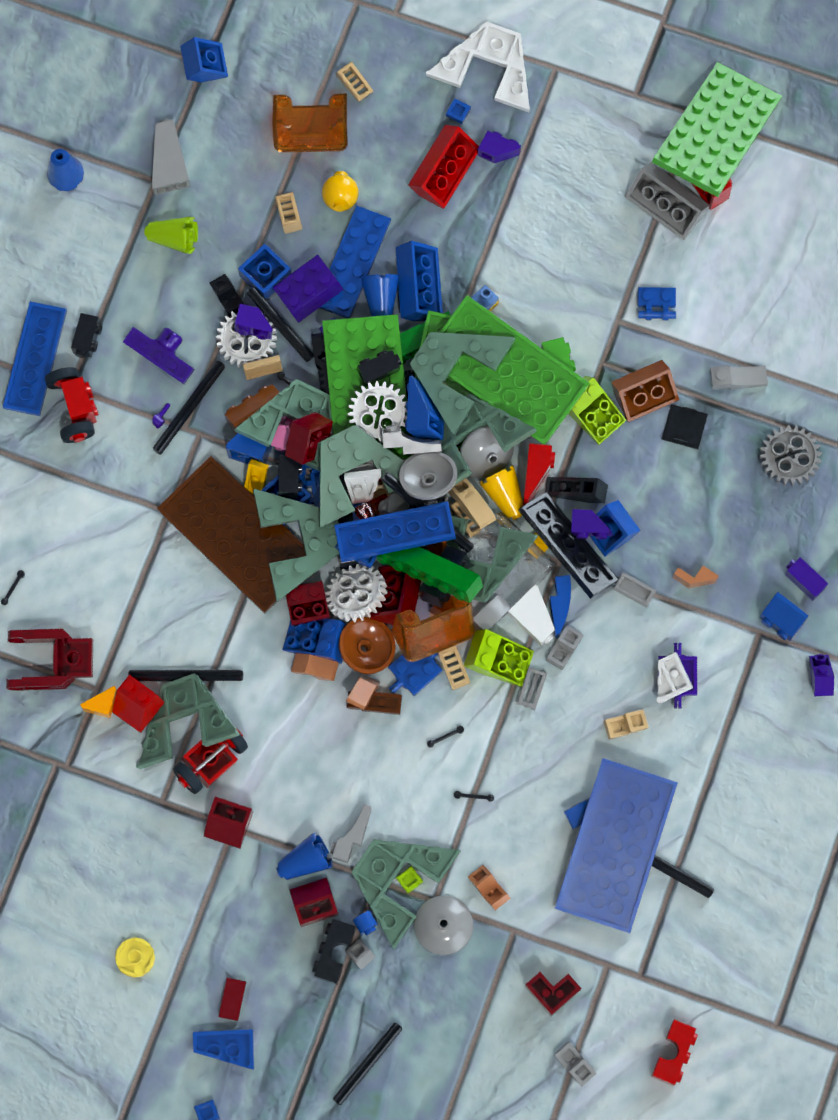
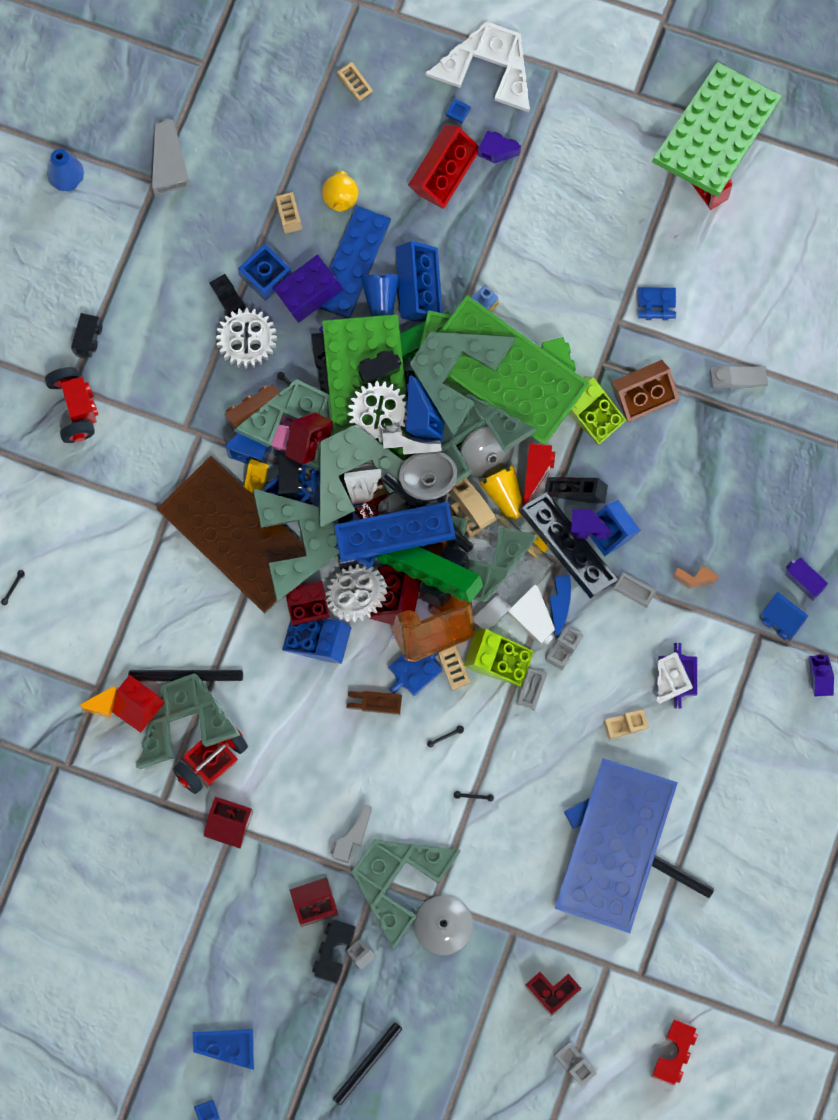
blue plate [3,301,67,416] -> none
dark red plate [6,629,94,691] -> none
light yellow tile [115,937,155,978] -> none
dark purple plate [123,327,195,385] -> none
lime cone [144,216,198,254] -> none
dark purple hand [152,403,171,429] -> none
black axle [153,361,225,455] -> none
blue slope [180,37,228,83] -> none
dark red tile [219,978,247,1021] -> none
dark purple slope [235,304,273,340] -> none
tan tile [243,355,283,380] -> none
black axle [247,287,314,362] -> none
clear orange windscreen [272,93,348,152] -> none
blue cone [276,832,333,880] -> none
nougat slope [291,653,339,681] -> none
dark orange dish [339,617,396,674] -> none
nougat slope [346,674,380,710] -> none
blue plate [353,910,378,936] -> none
lime tile [396,866,423,894] -> none
nougat slope [468,865,511,910] -> none
light grey slope [625,162,710,240] -> none
black piece [662,404,708,449] -> none
light grey gear [759,425,822,487] -> none

